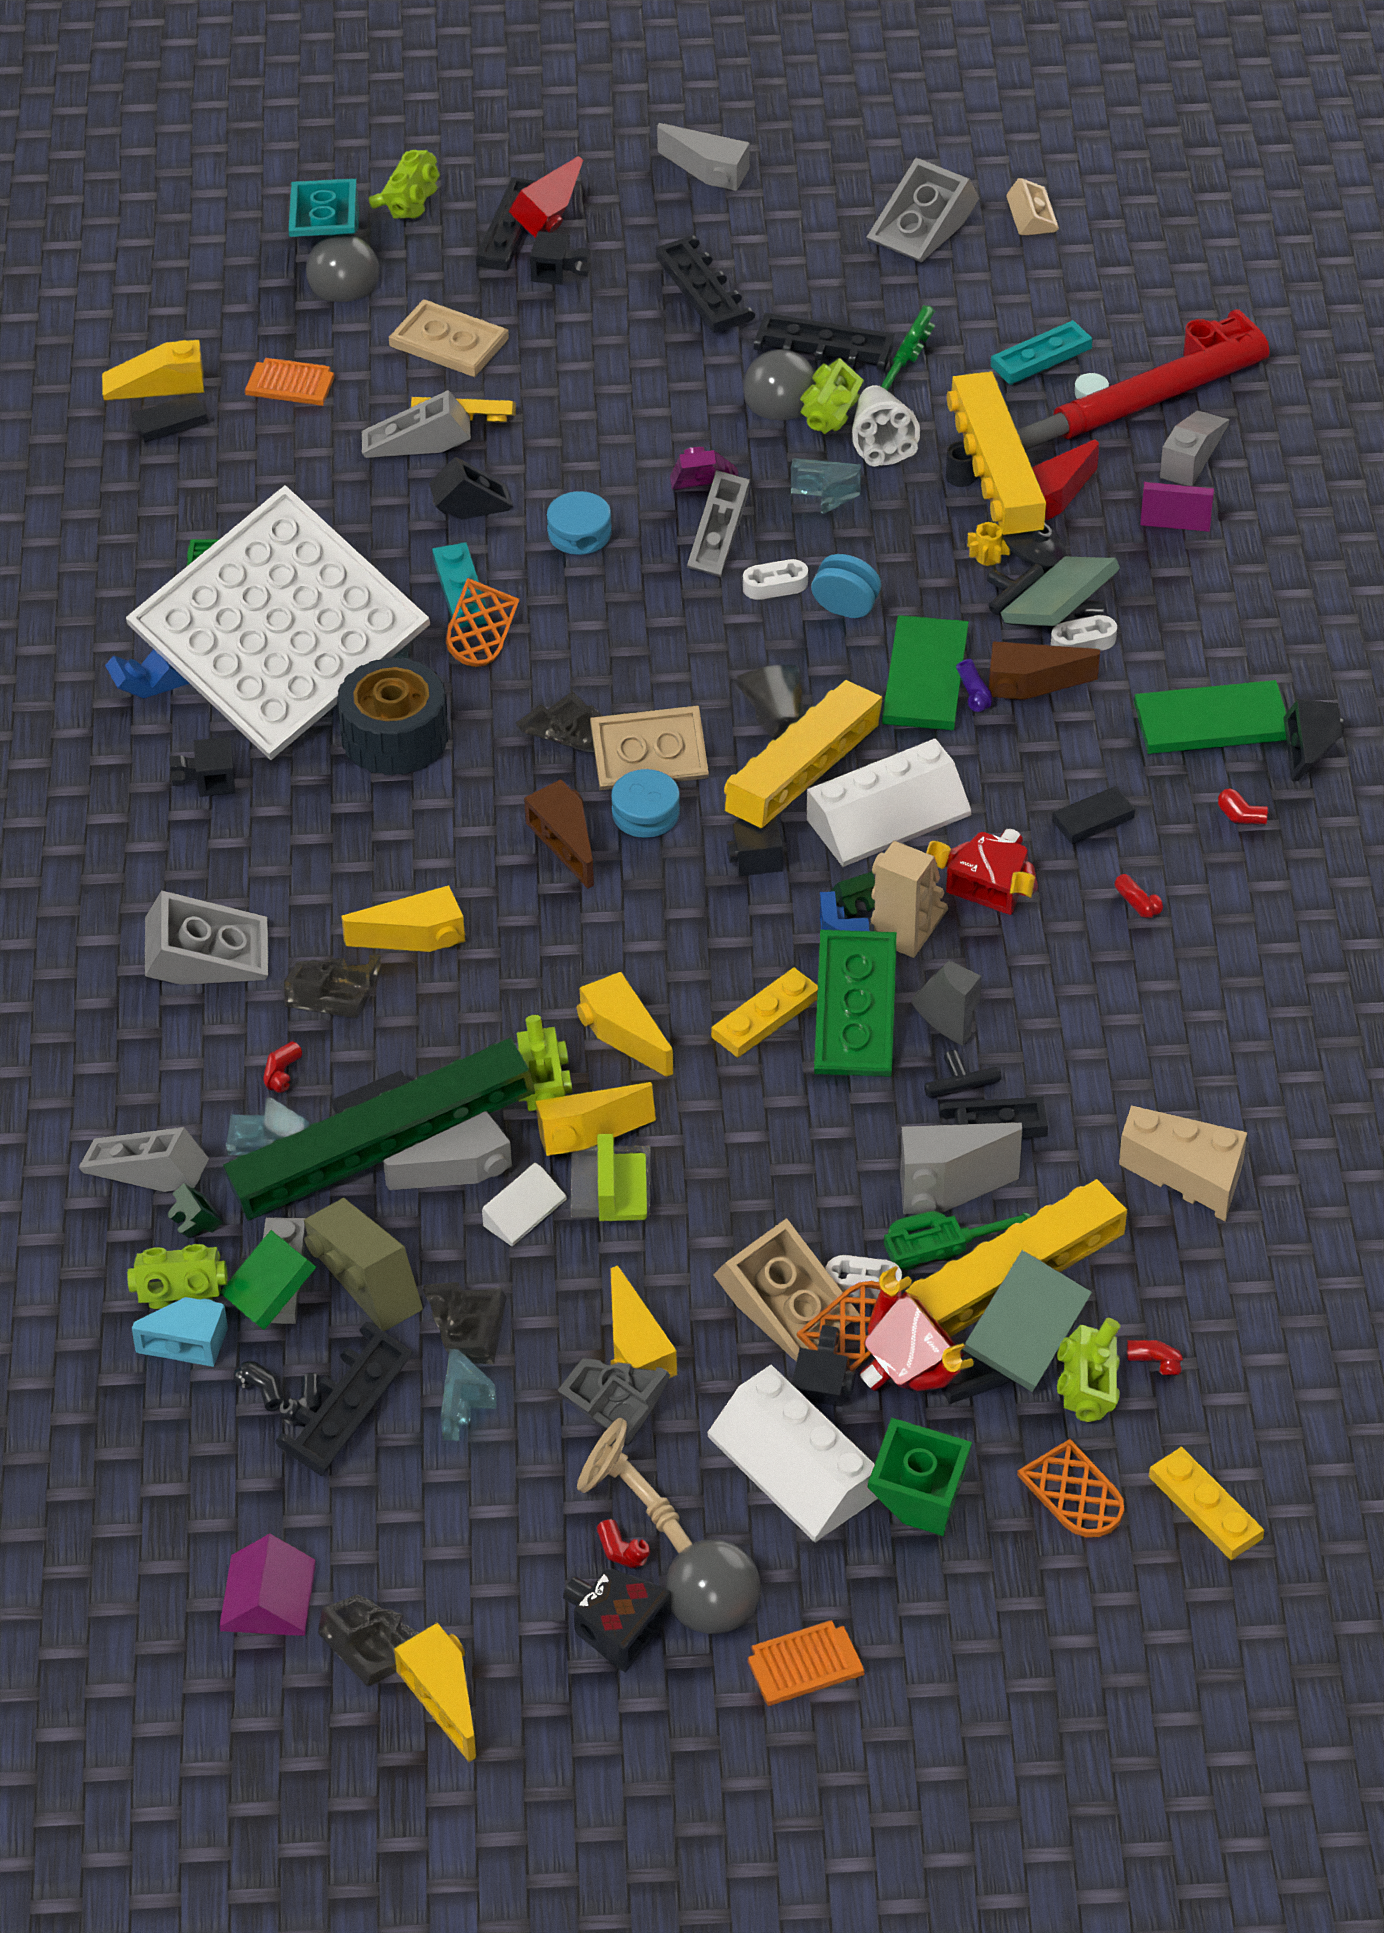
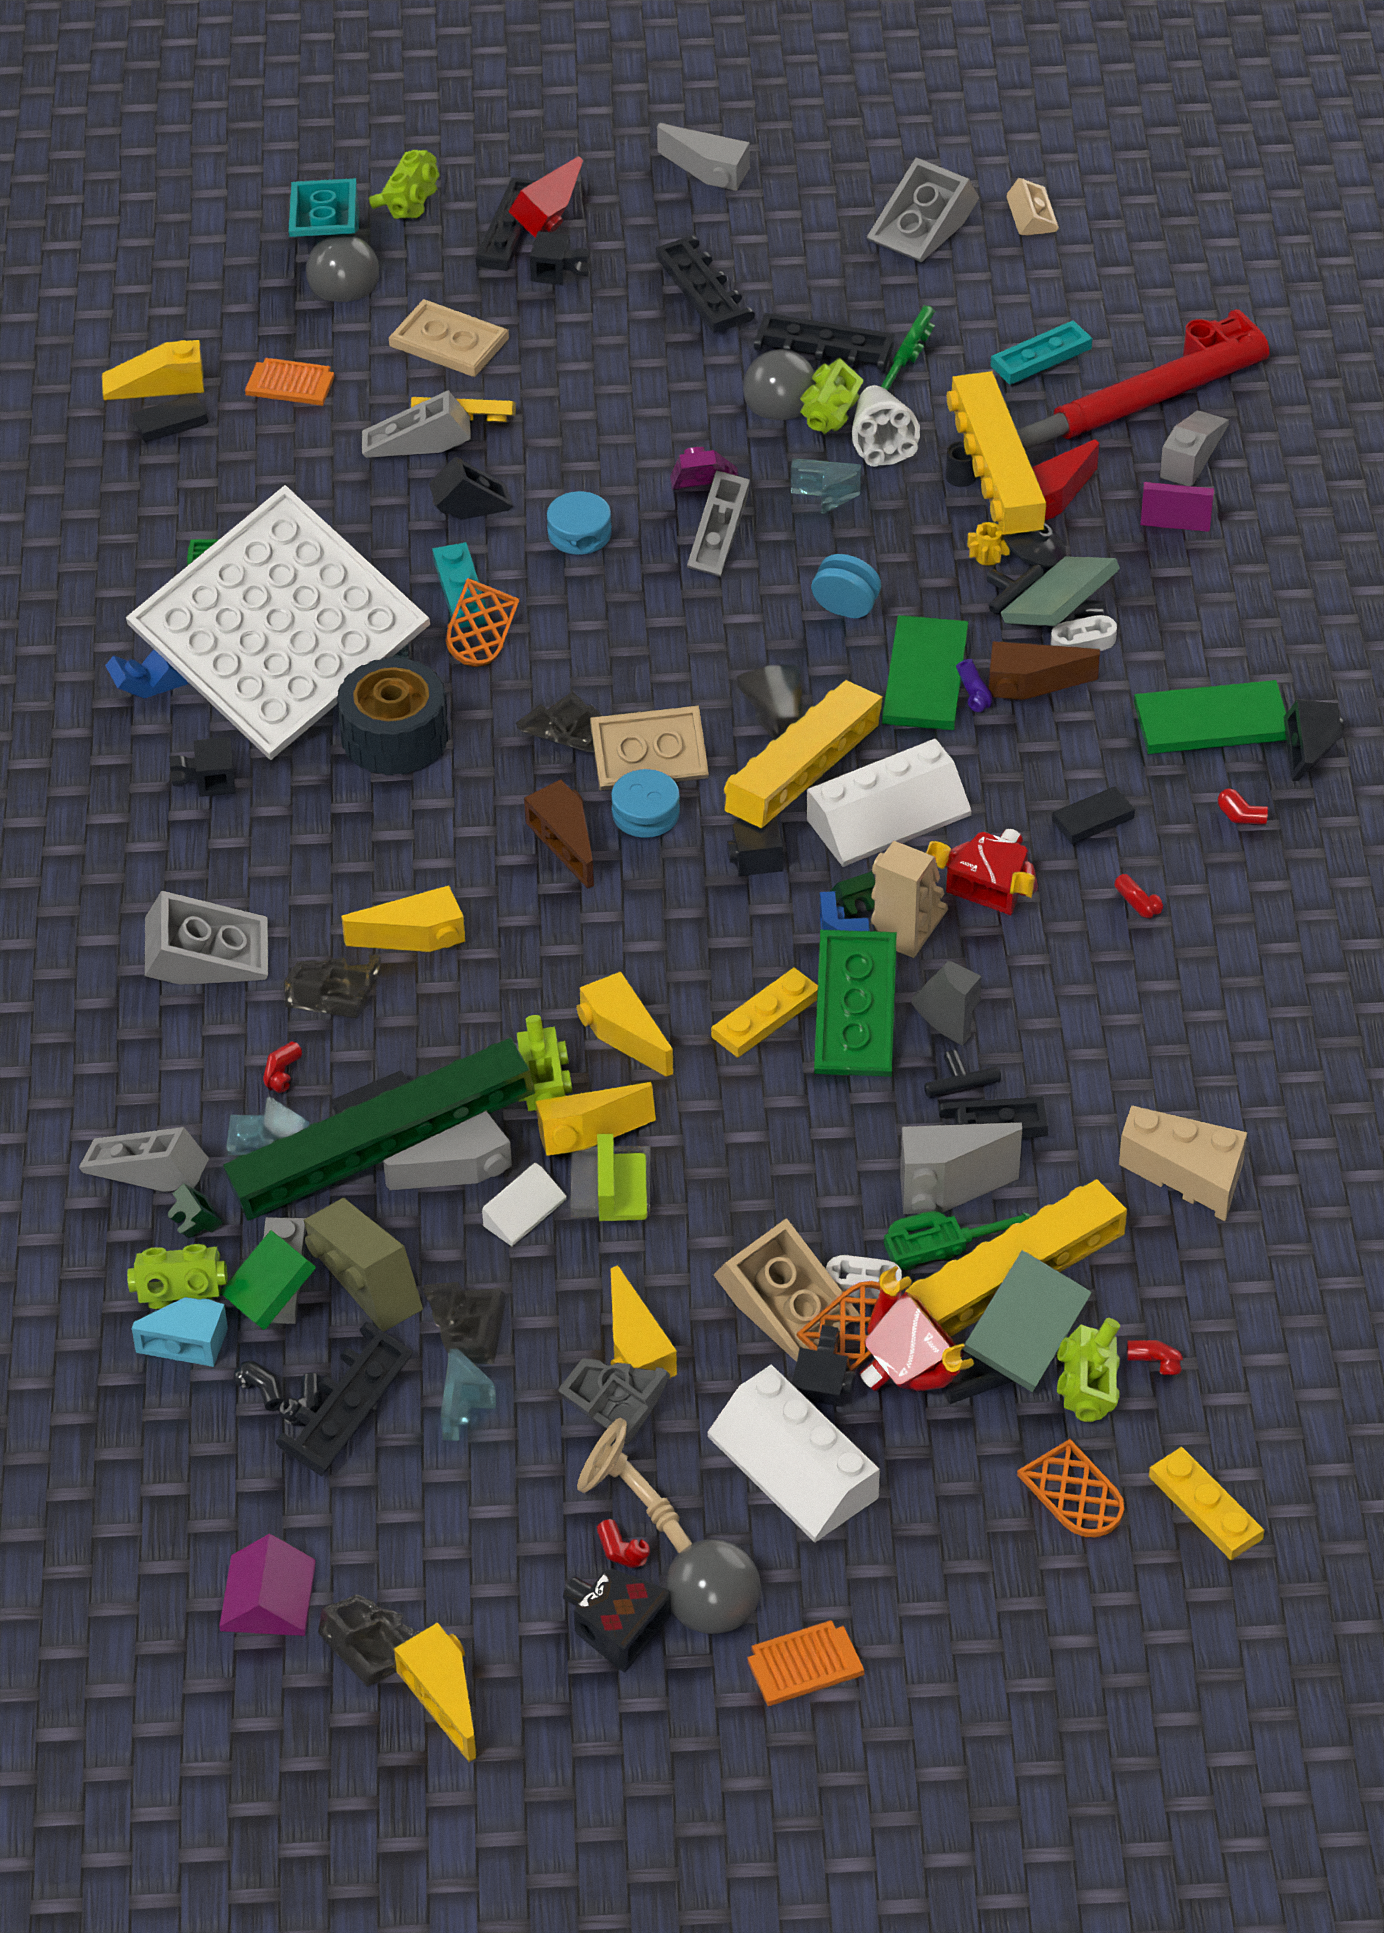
white beam [743,559,808,600] -> none
green slope [867,1418,972,1536] -> none
light aqua tile [1075,373,1109,399] -> none

